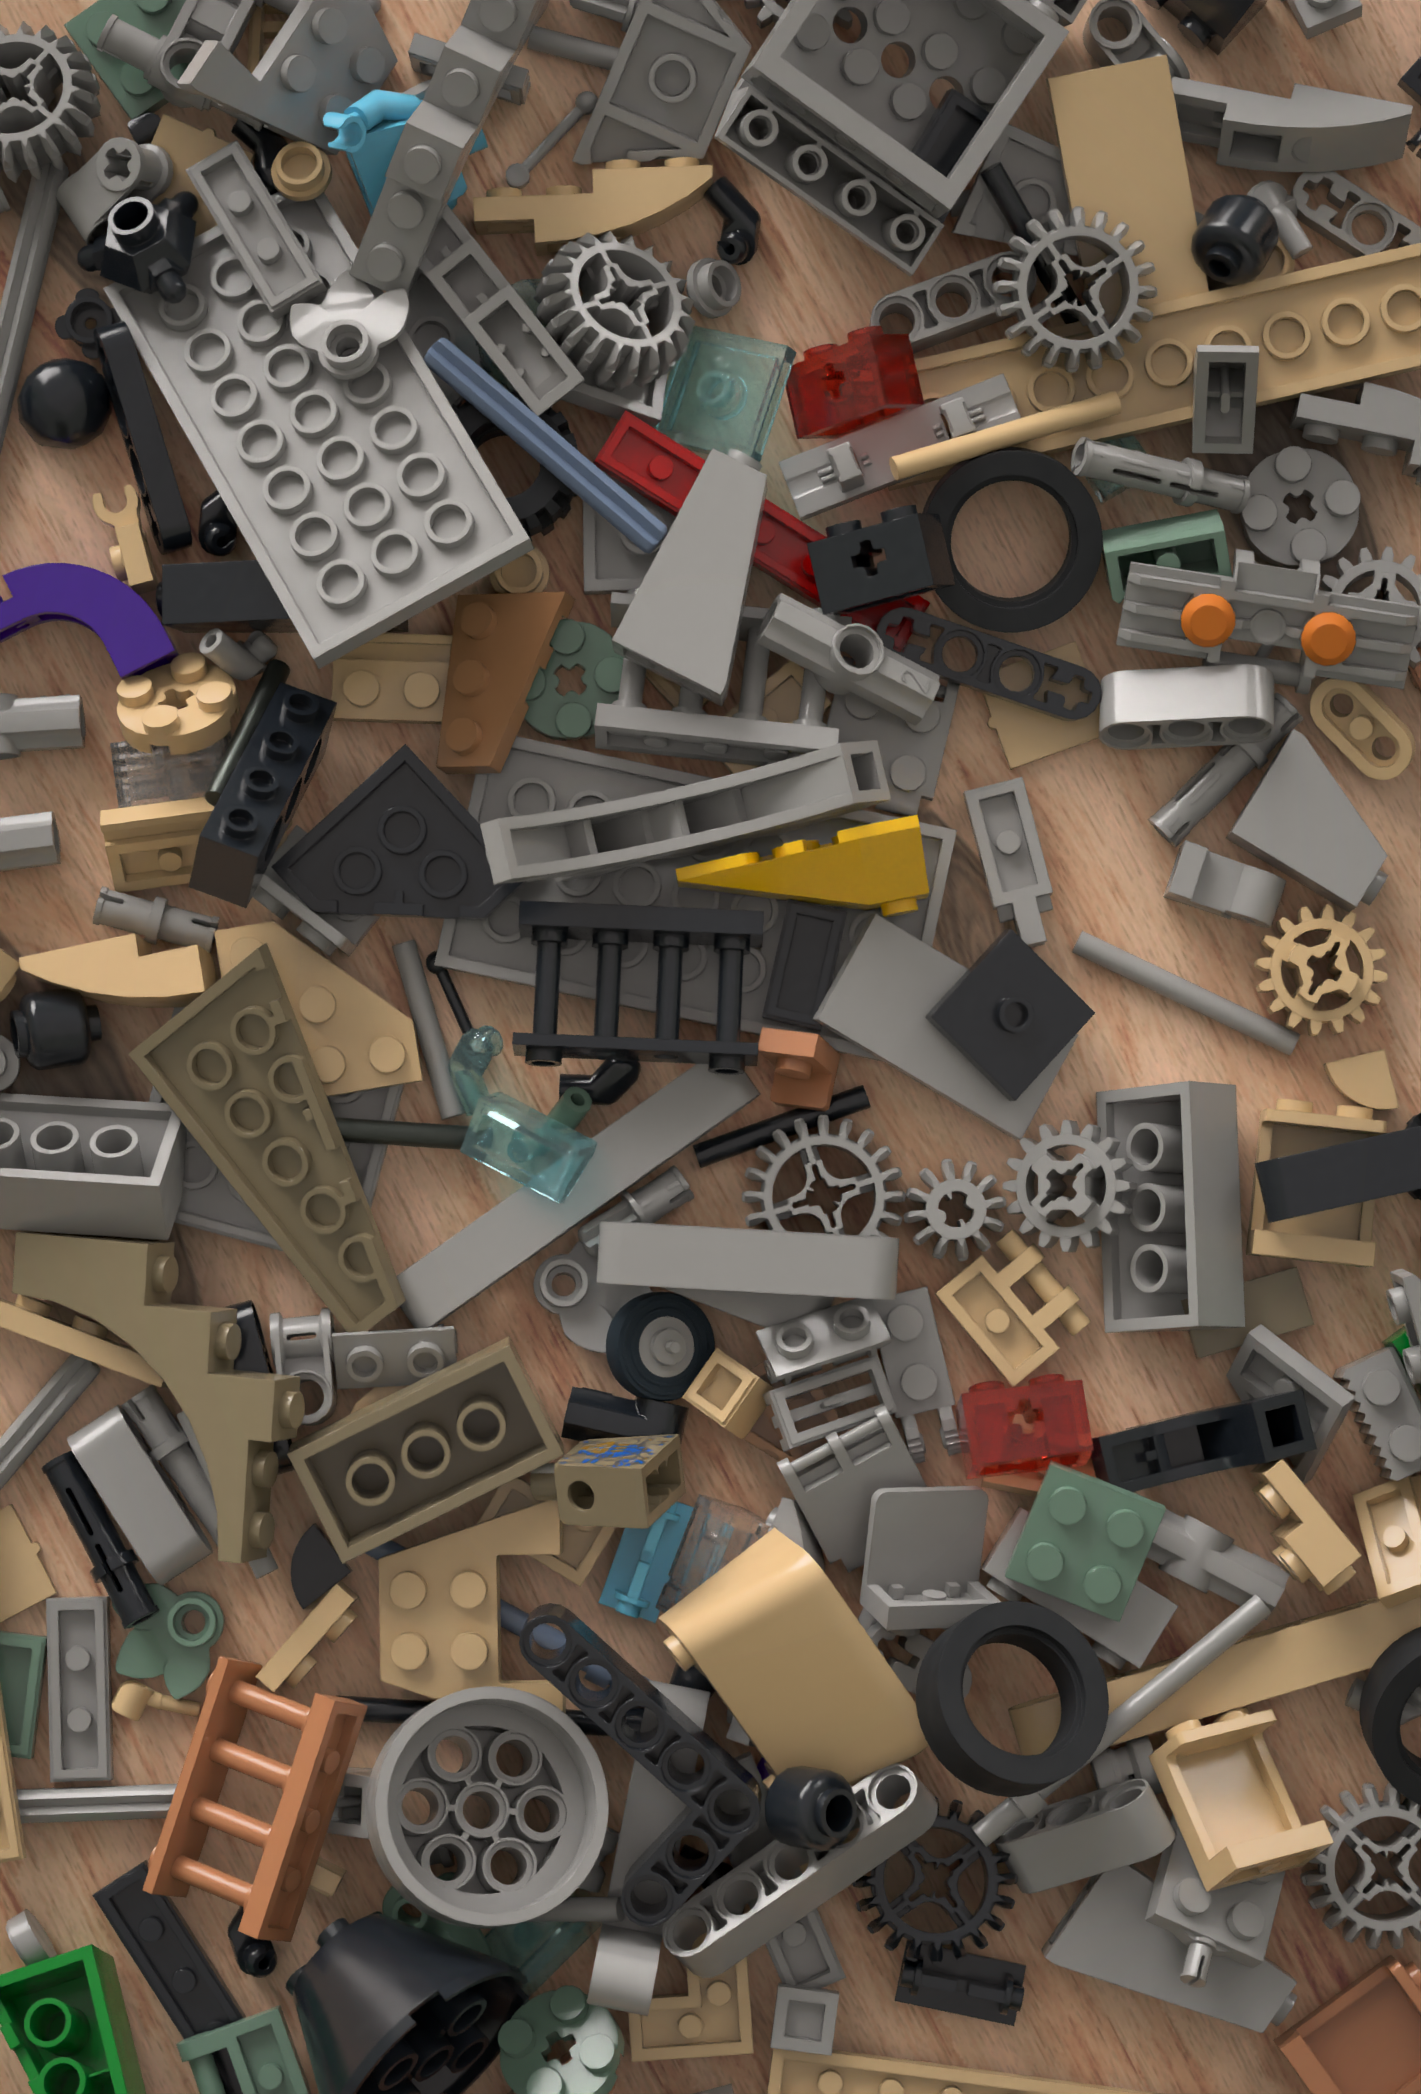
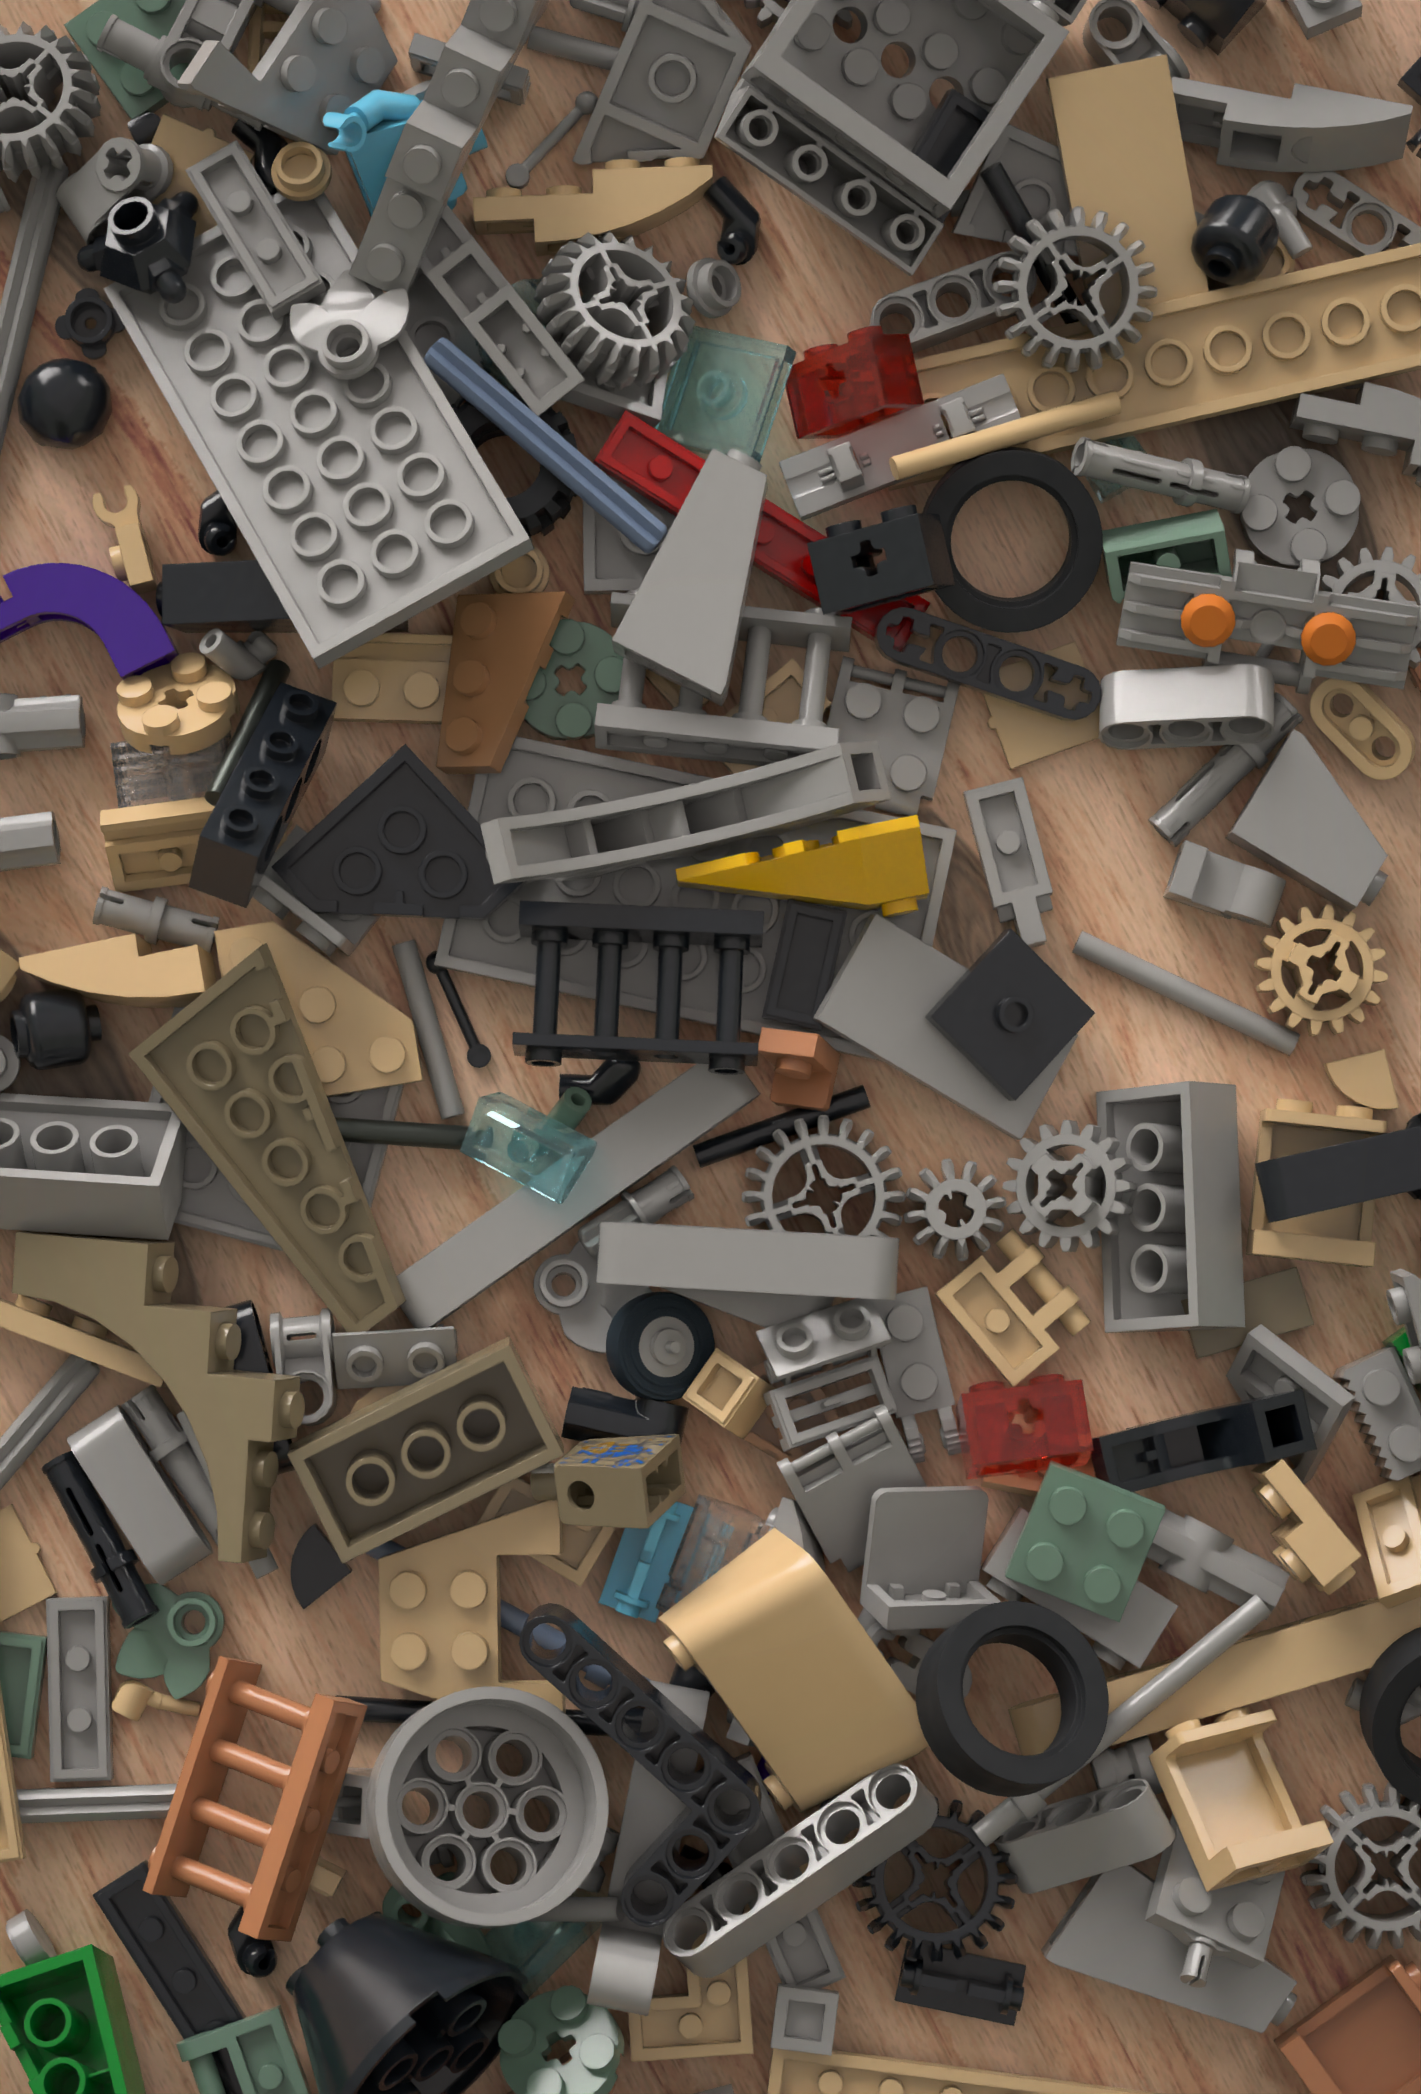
black beam [93,321,192,555] -> none
tan plate [255,1581,359,1693] -> none
clear light blue arm [448,1025,503,1116] -> none
light grey piece [756,593,941,725] -> none
black head [765,1766,857,1852] -> none
light grey slope [1192,345,1259,454] -> none

